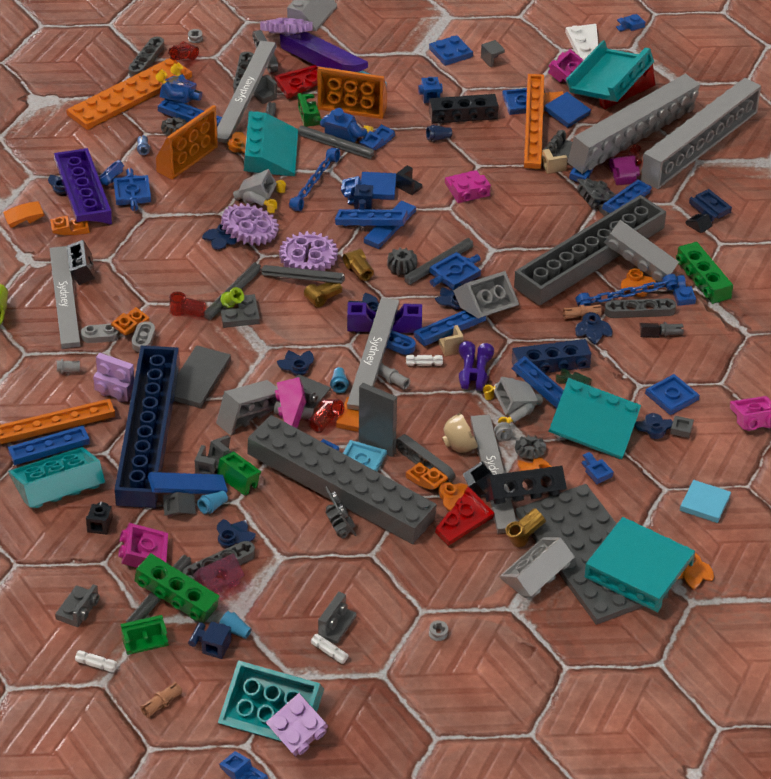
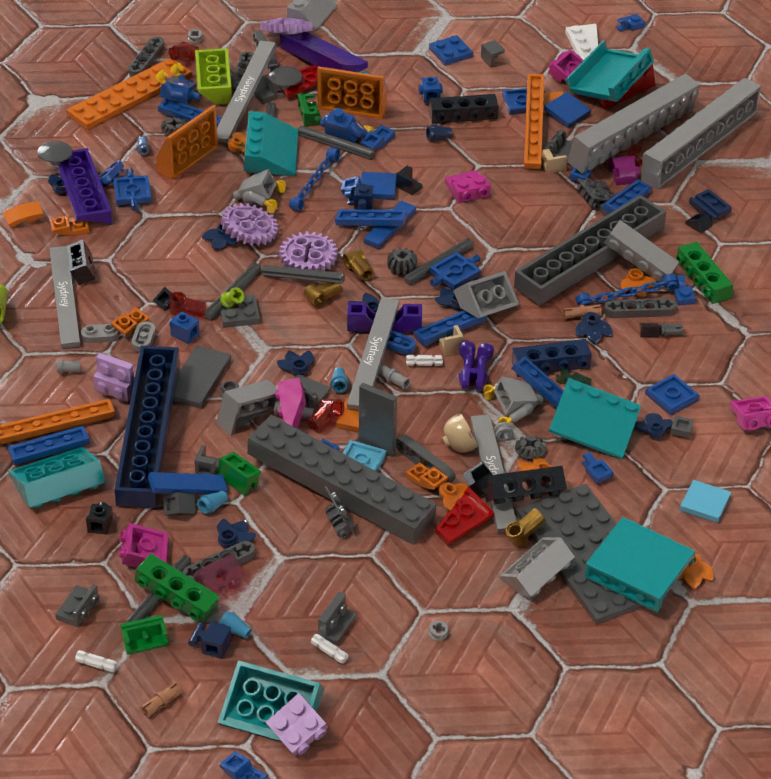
dark grey panel [208,435,231,465] -> none
none -> dark grey dish [37,141,73,166]
none -> black slope [153,287,181,311]
none -> blue brick [170,311,200,344]
none -> lime slope [195,48,232,105]
none -> dark grey plate [220,381,239,398]
none -> dark grey dish [269,66,302,90]

